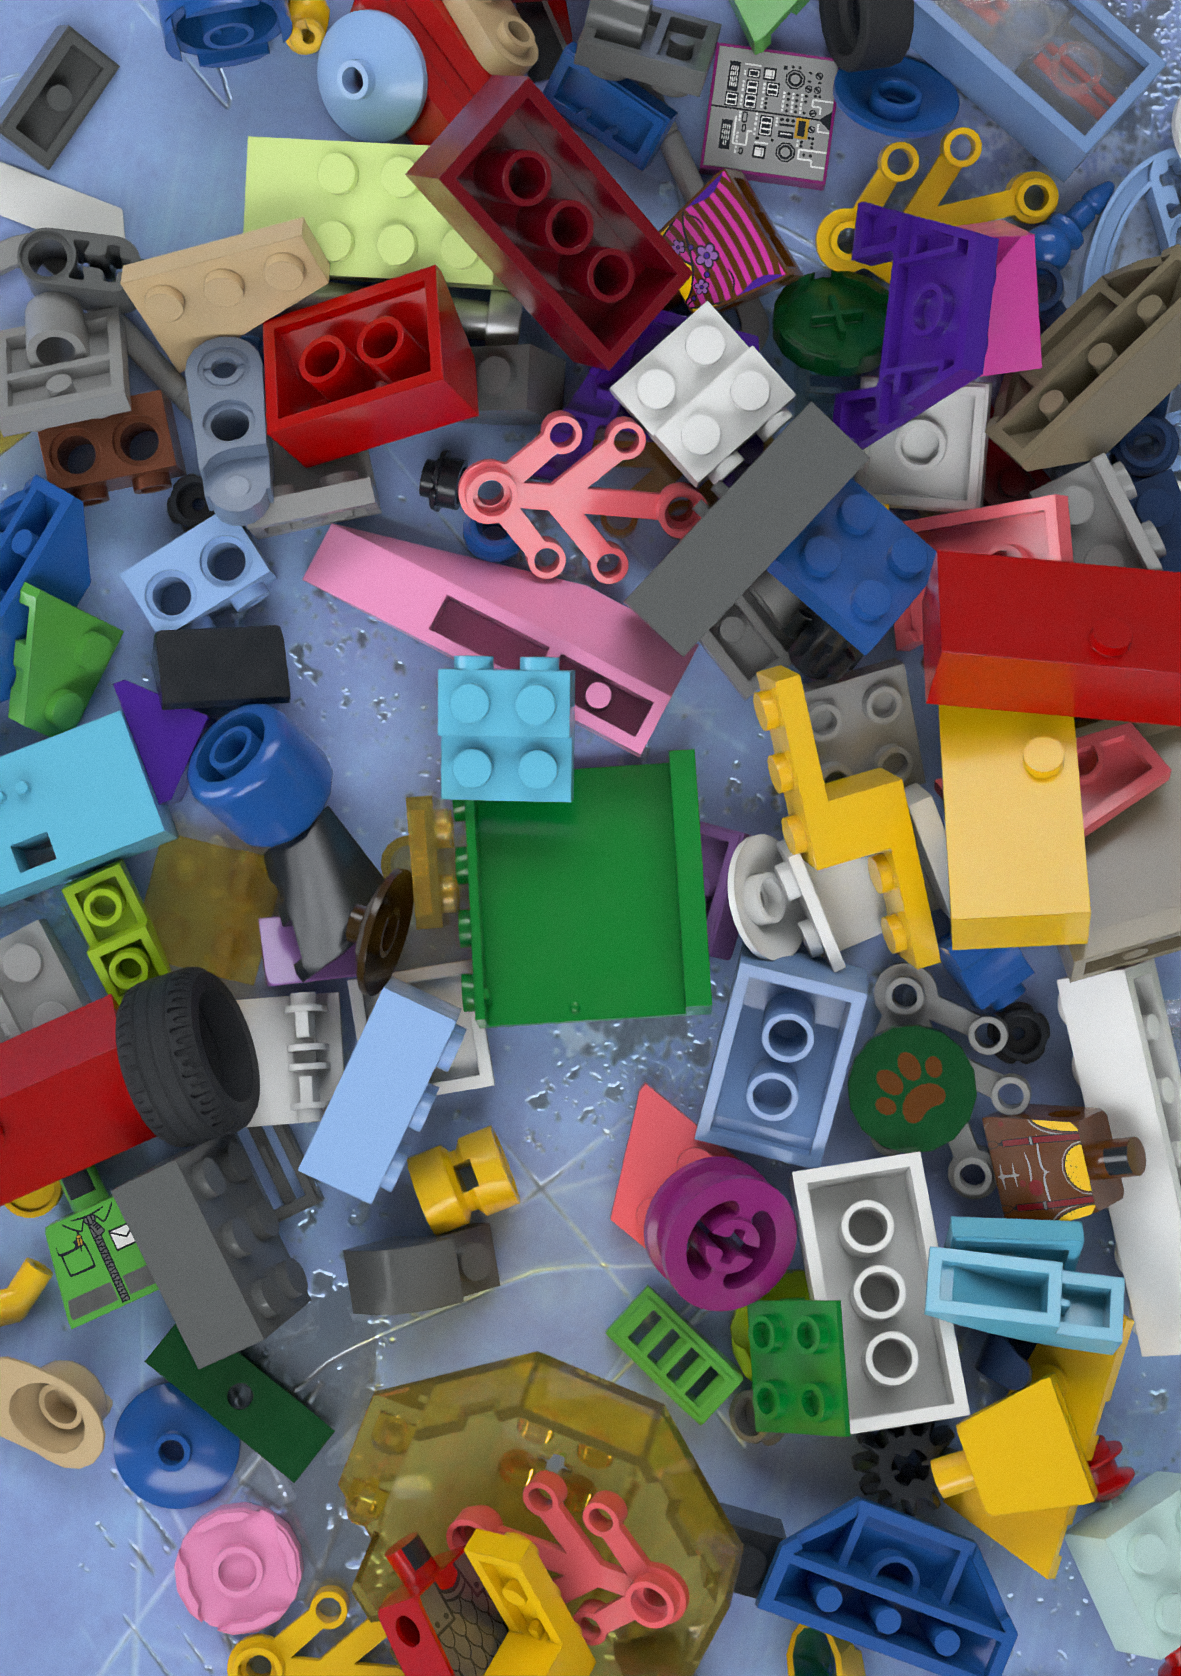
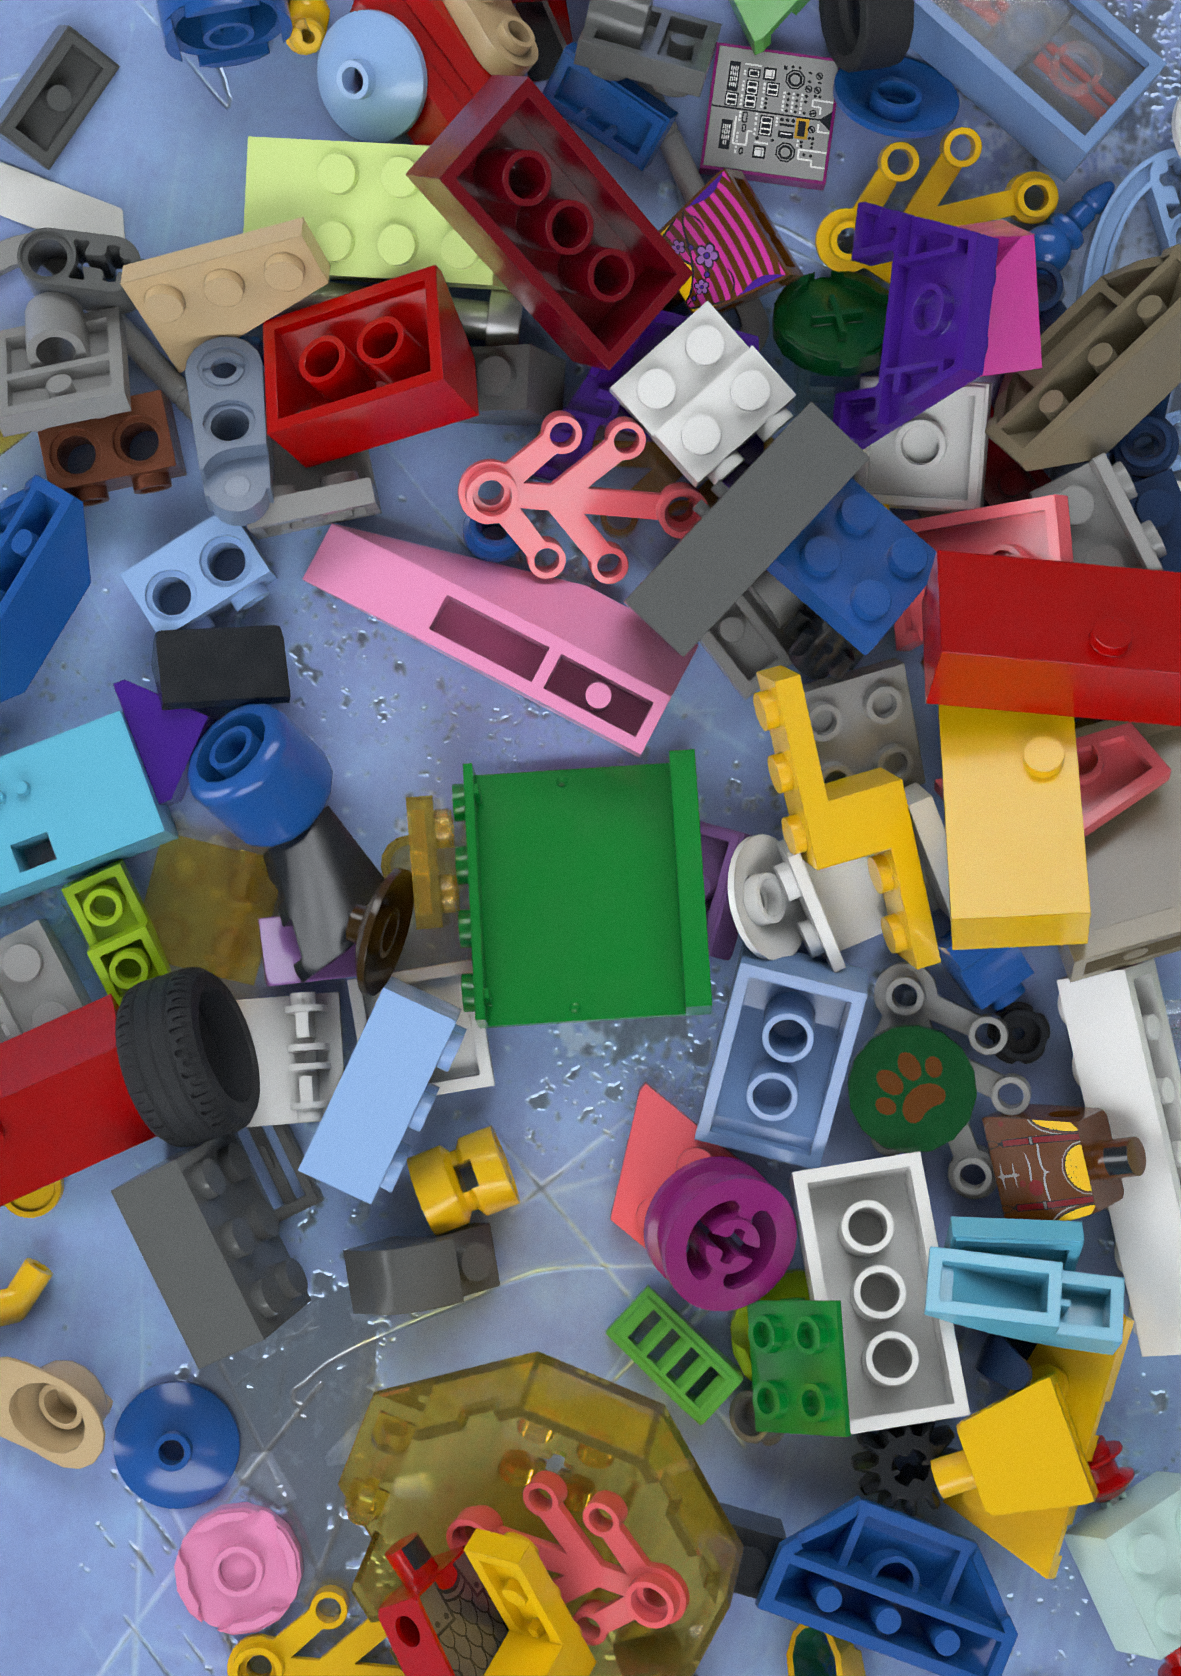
bright green wing [8,582,124,737] -> none
bright green torso [45,1164,159,1329] -> none
dark green tile [144,1323,335,1483] -> none
black plate [167,474,215,533] -> none
black plate [419,449,468,512] -> none
medium azure plate [438,655,576,802] -> none

